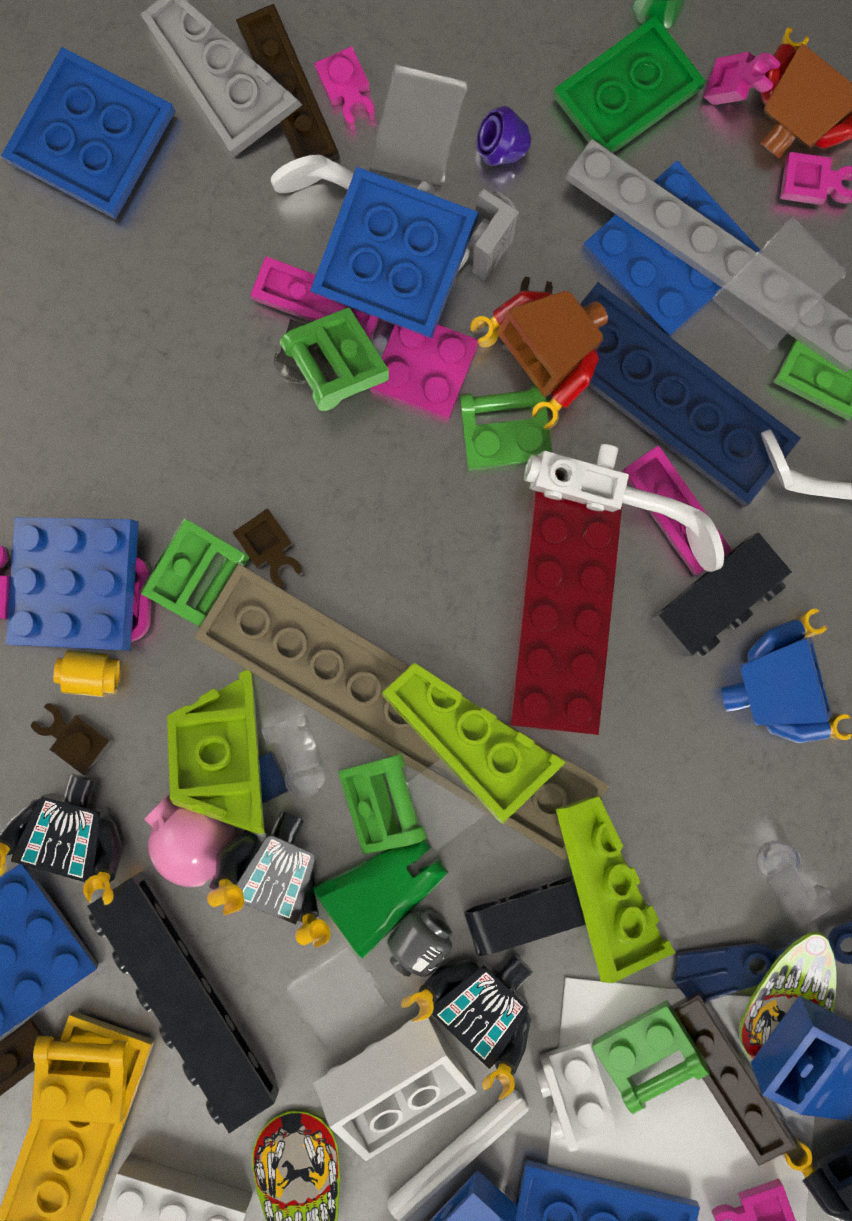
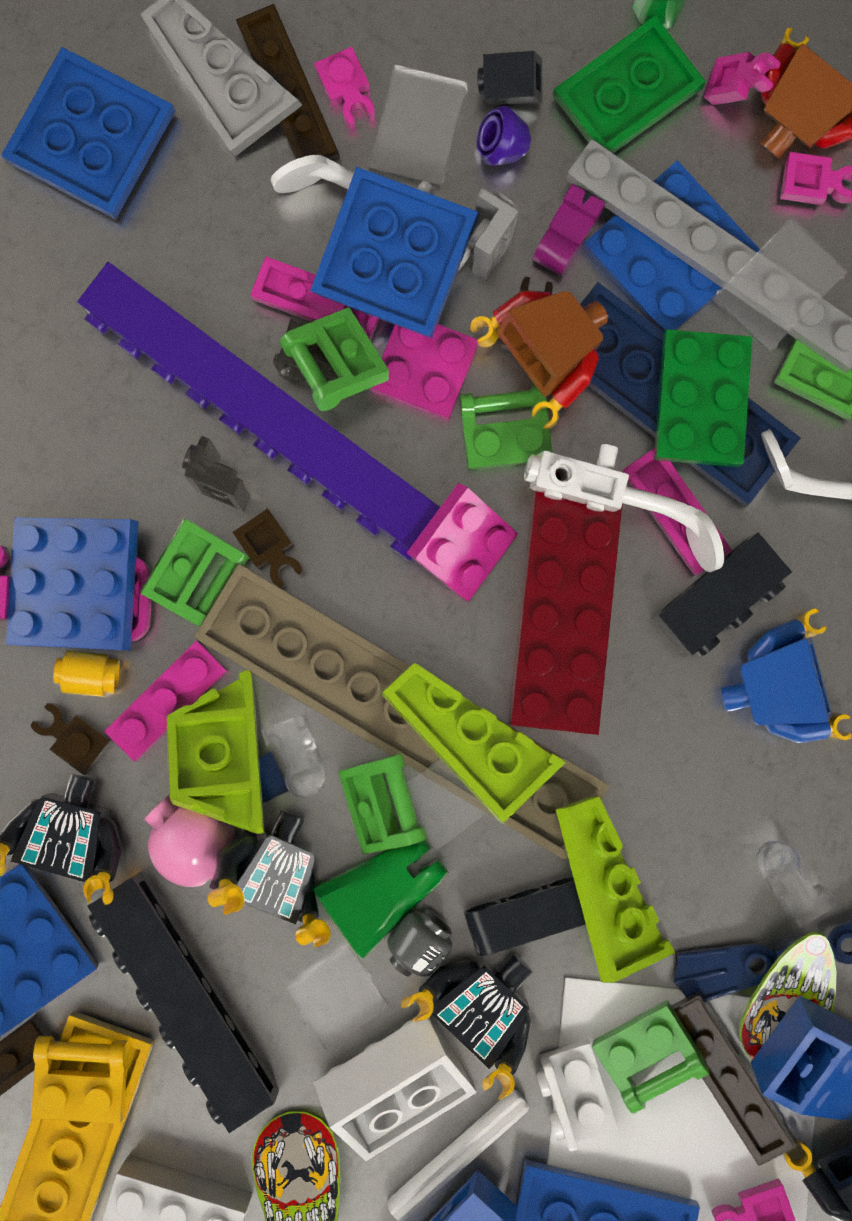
none -> dark purple brick [77,262,440,562]
none -> dark pink plate [104,640,229,762]
none -> clear smoke bracket [182,436,250,512]
none -> dark pink plate [407,483,518,602]
none -> black brick [477,51,542,106]
none -> magenta leg [532,184,605,277]
none -> green plate [654,329,753,467]

